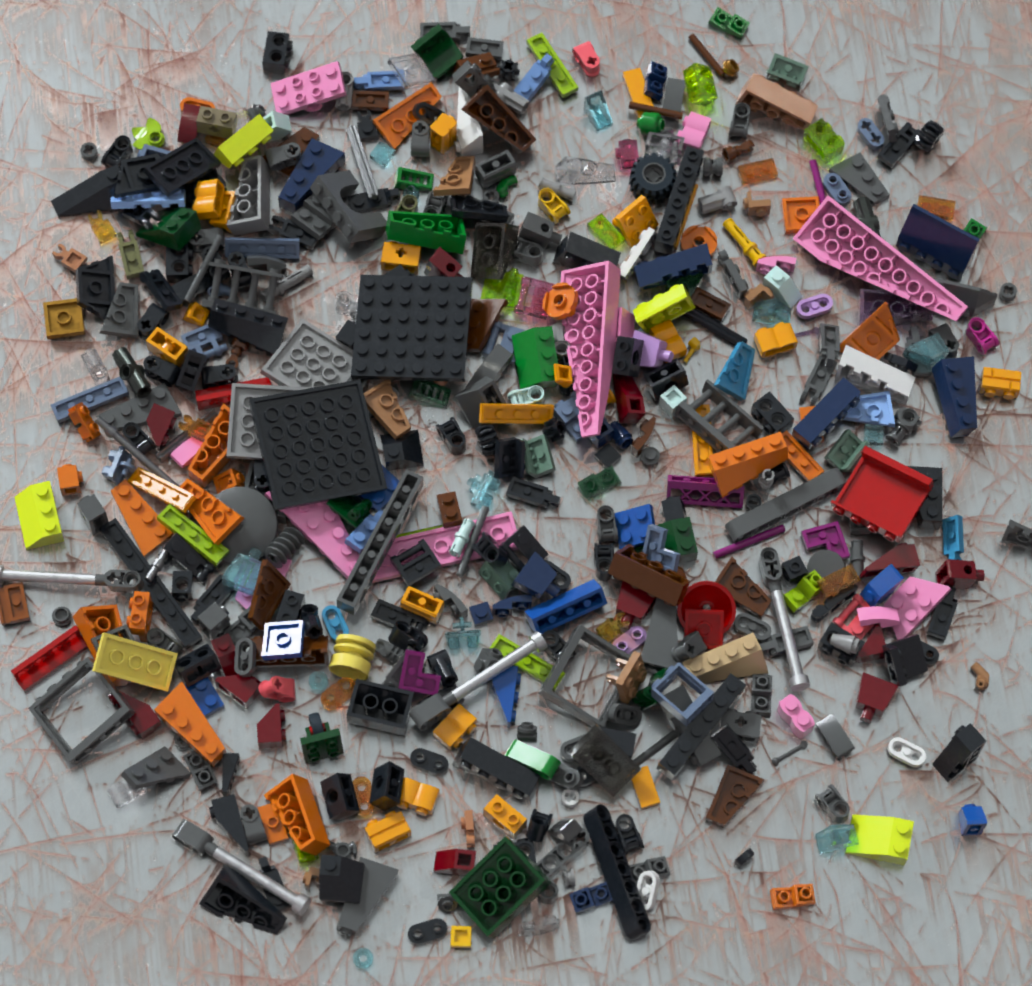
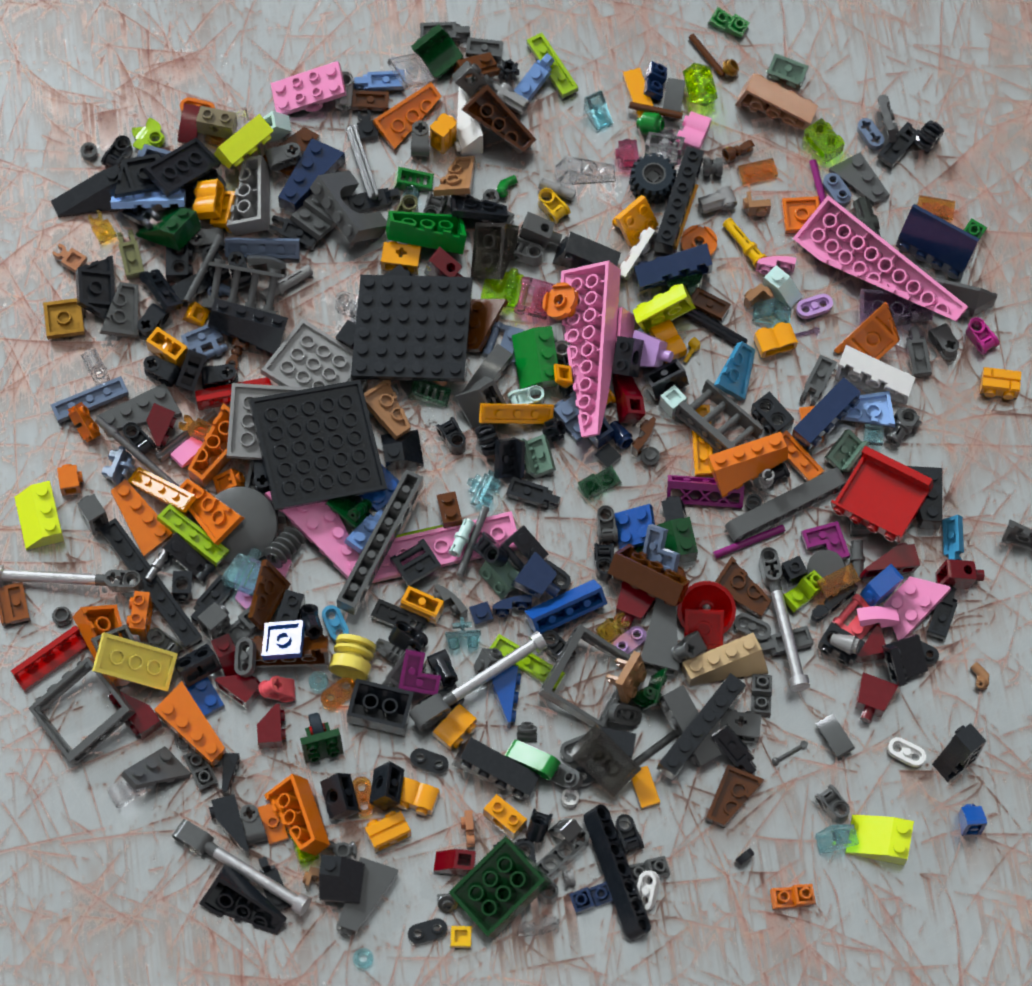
pearl dark grey piece [112,347,152,398] -> none
dark grey plate [246,104,266,120] -> none
black brick [262,31,293,74] -> none
clear light blue plate [370,141,395,167] -> none
black plate [412,102,446,126] -> none
dark grey brick [475,150,517,188] -> none
coral piece [572,41,600,77] -> none
clear neon green tile [587,213,625,249] -> none
sand blue window [651,662,714,727] -> none
dark grey plate [717,249,749,300] -> none
dark grey piece [728,103,750,140] -> none
bright pink brick [777,694,815,739] -> none
dark grey hinge [819,323,840,368] -> none
black plate [883,352,918,372] -> none
clear light blue slope [902,333,949,366] -> none
dark blue wedge [931,356,977,438] -> none
dark grey bush [1000,283,1017,301] -> none

